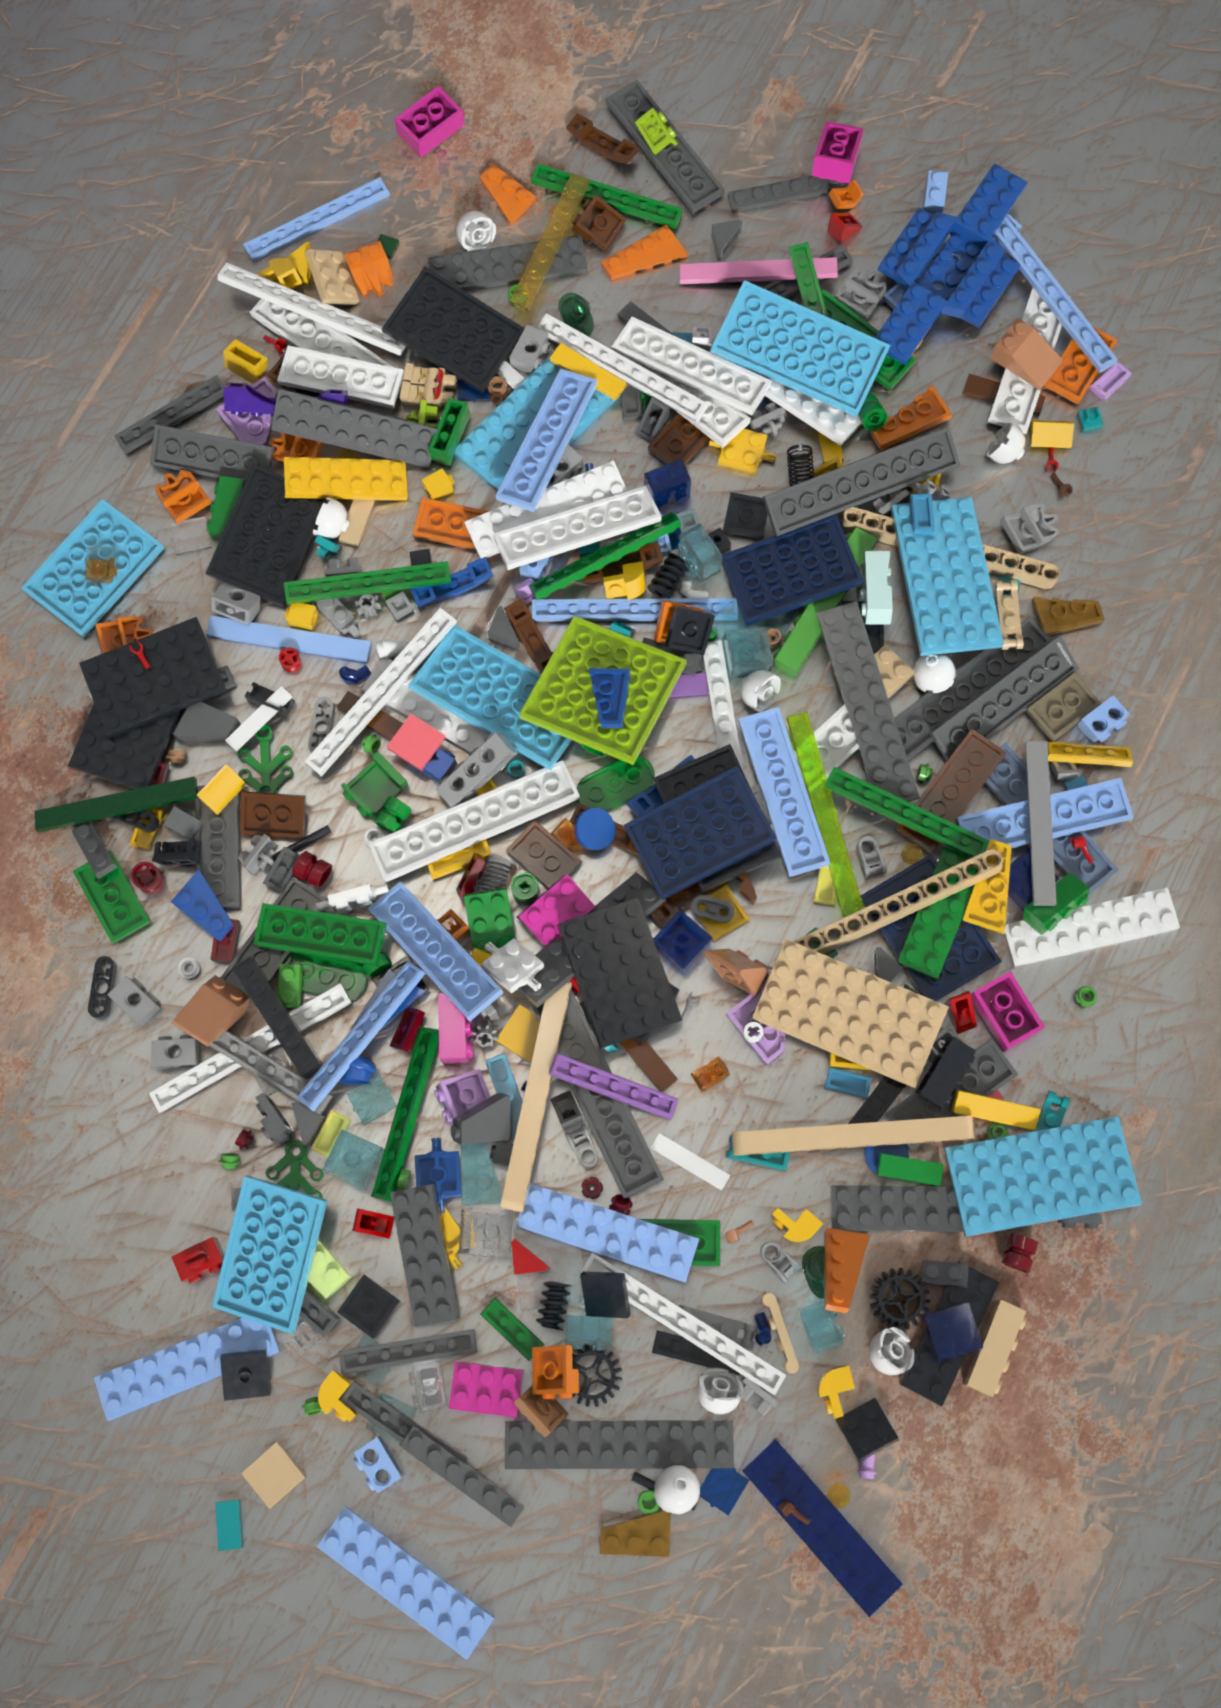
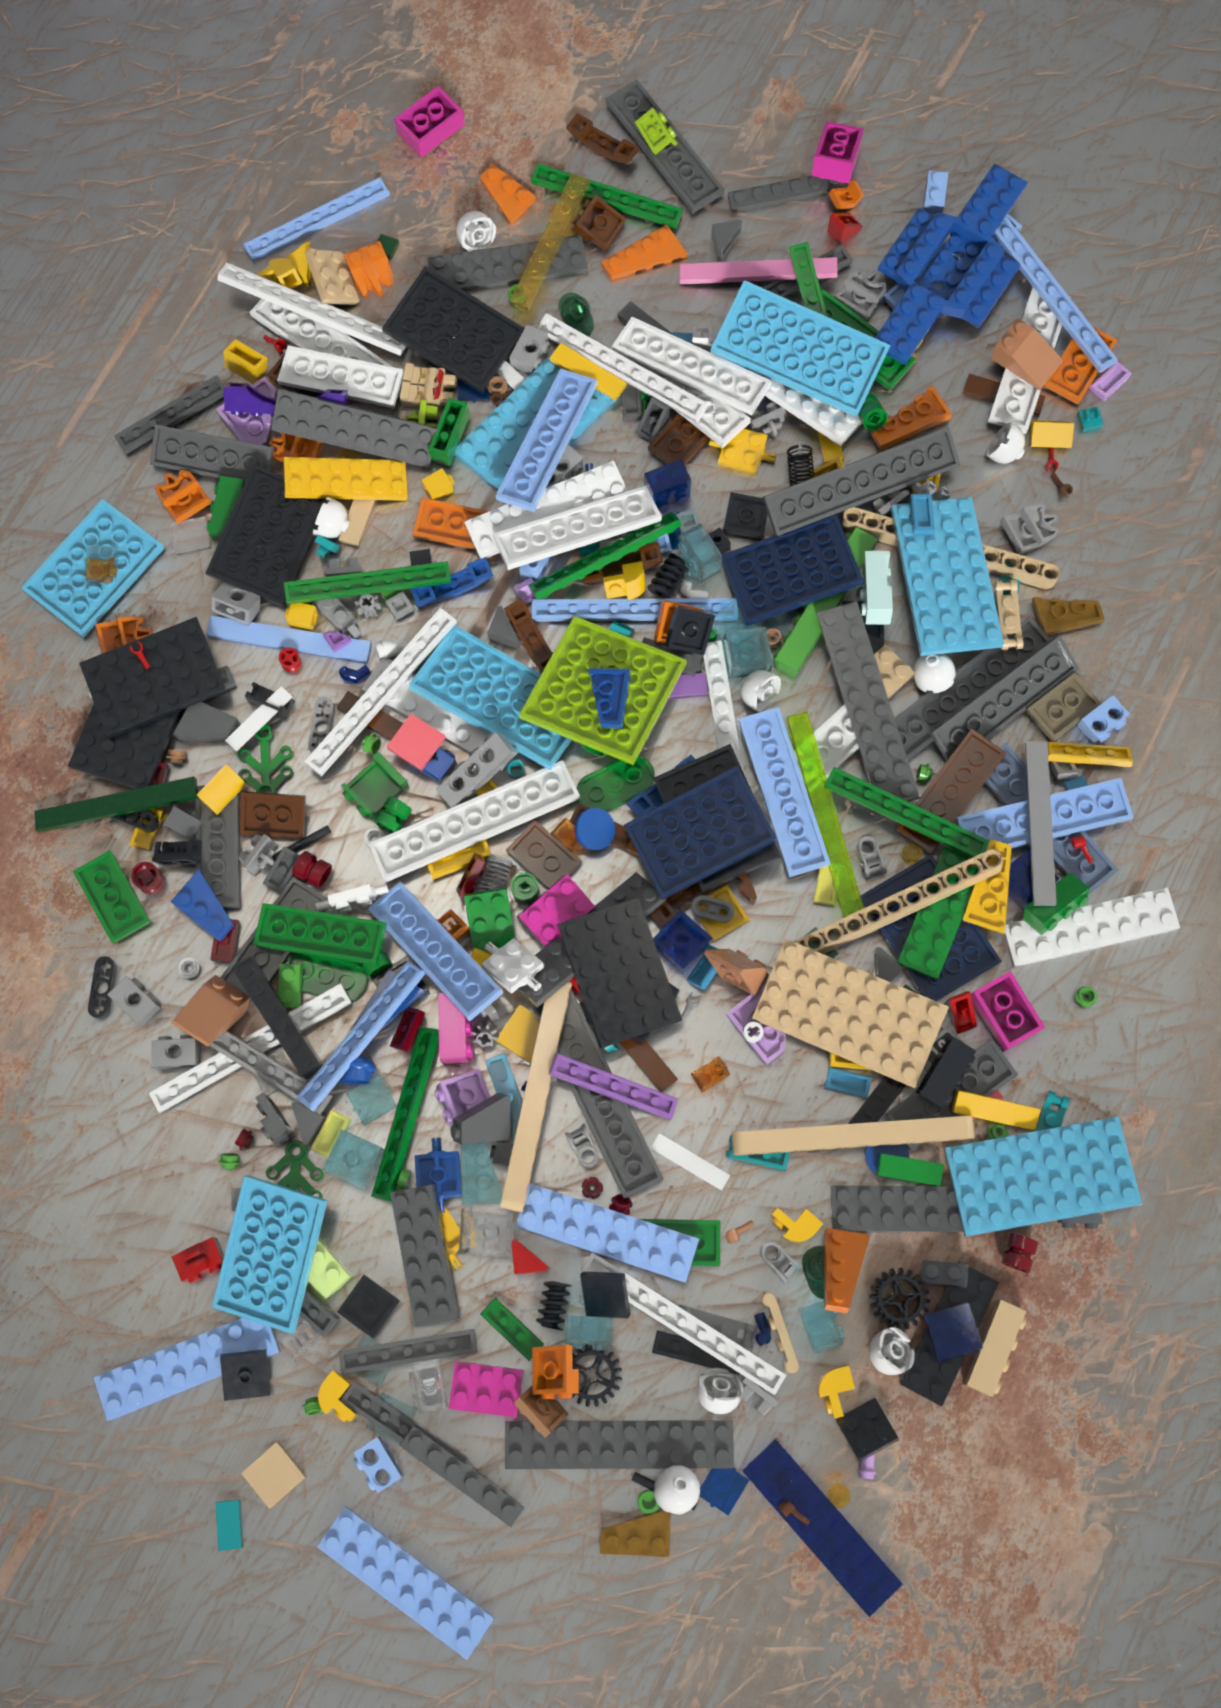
dark grey plate [72,822,117,879] -> none
red slope [352,1208,394,1239] -> none
dark grey slope [550,1090,583,1130] -> none
none -> medium lavender tile [322,631,352,653]
none -> dark azure plate [686,945,718,990]

